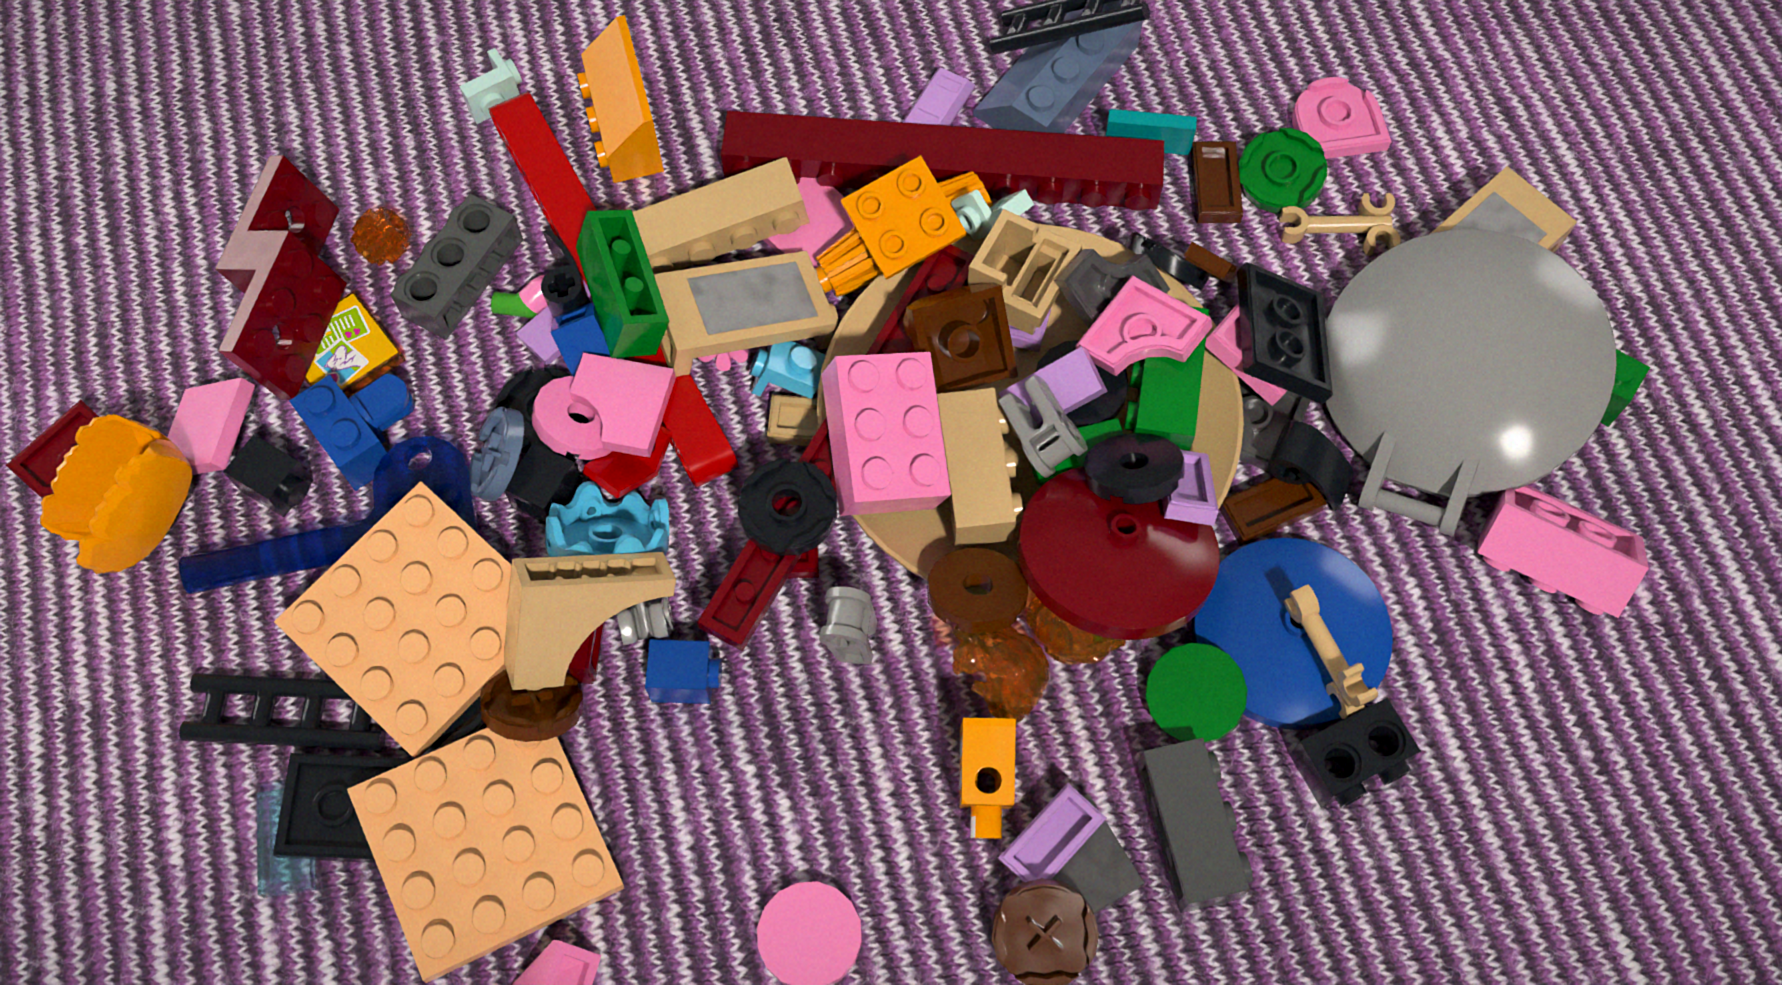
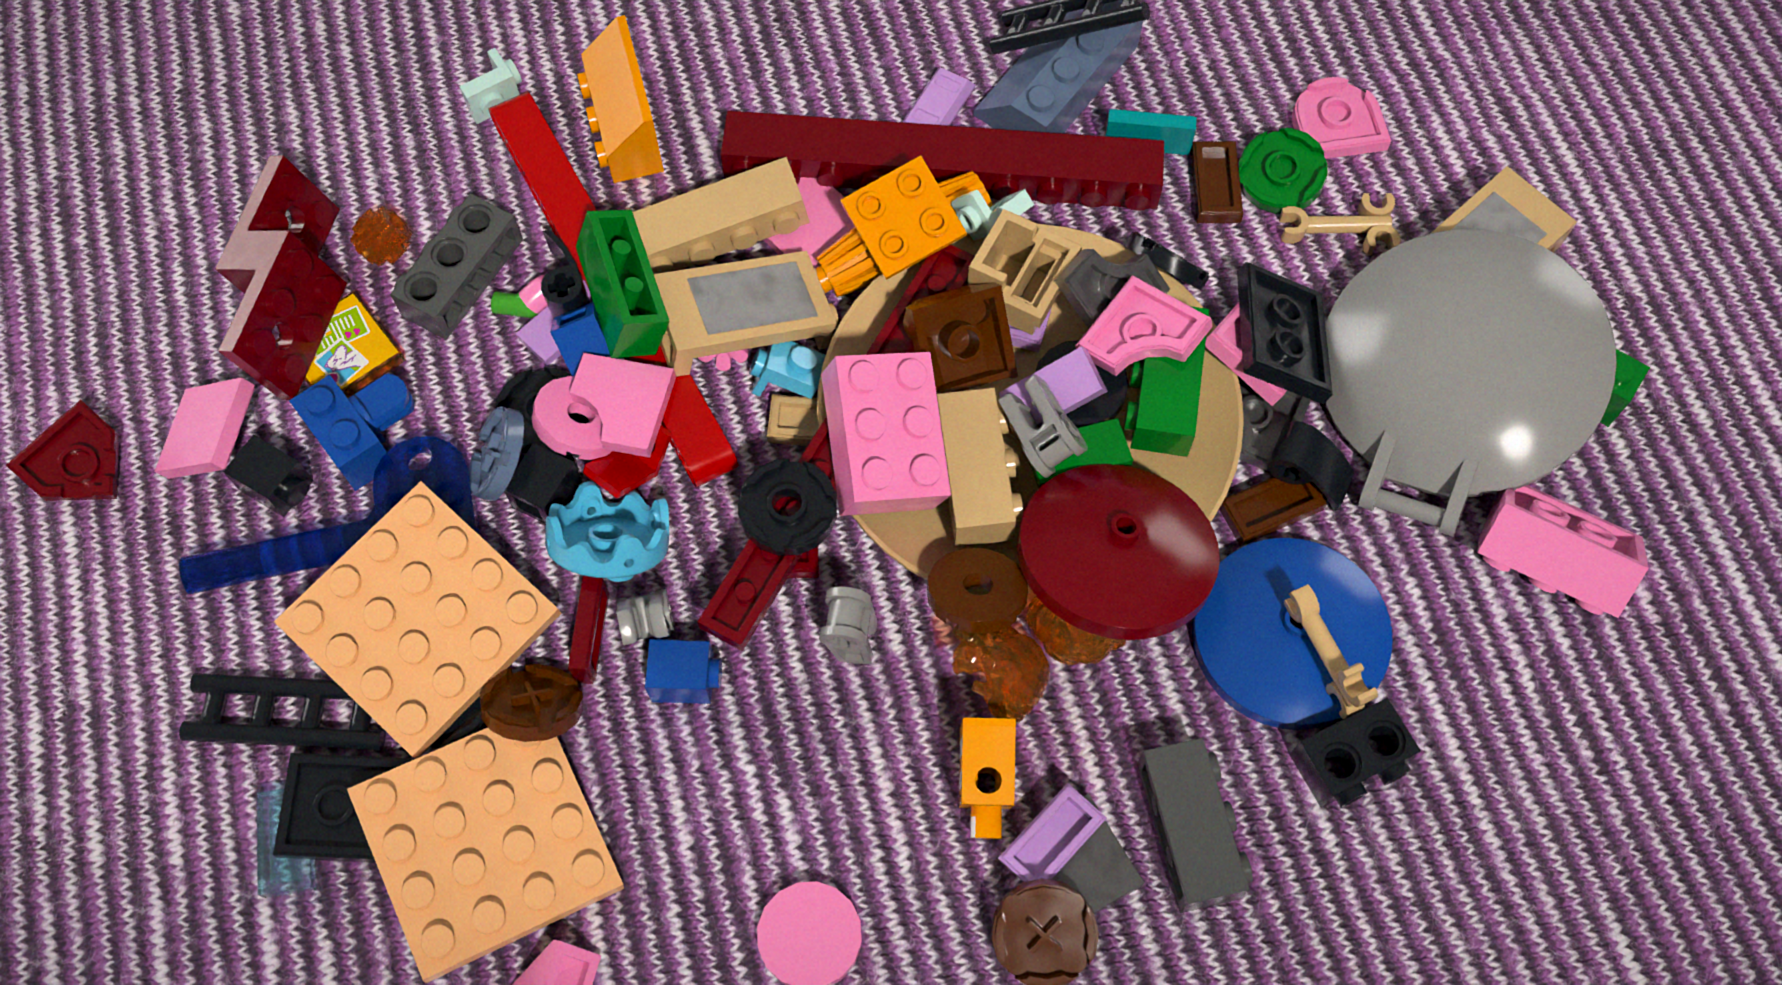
light orange animal [40,414,192,574] -> none
tan arch [504,552,676,690] -> none
black tile [1083,433,1185,505] -> none
green tile [1146,643,1248,744] -> none
lavender tile [1162,450,1218,526] -> none
reddish brown tile [1184,242,1240,284] -> none

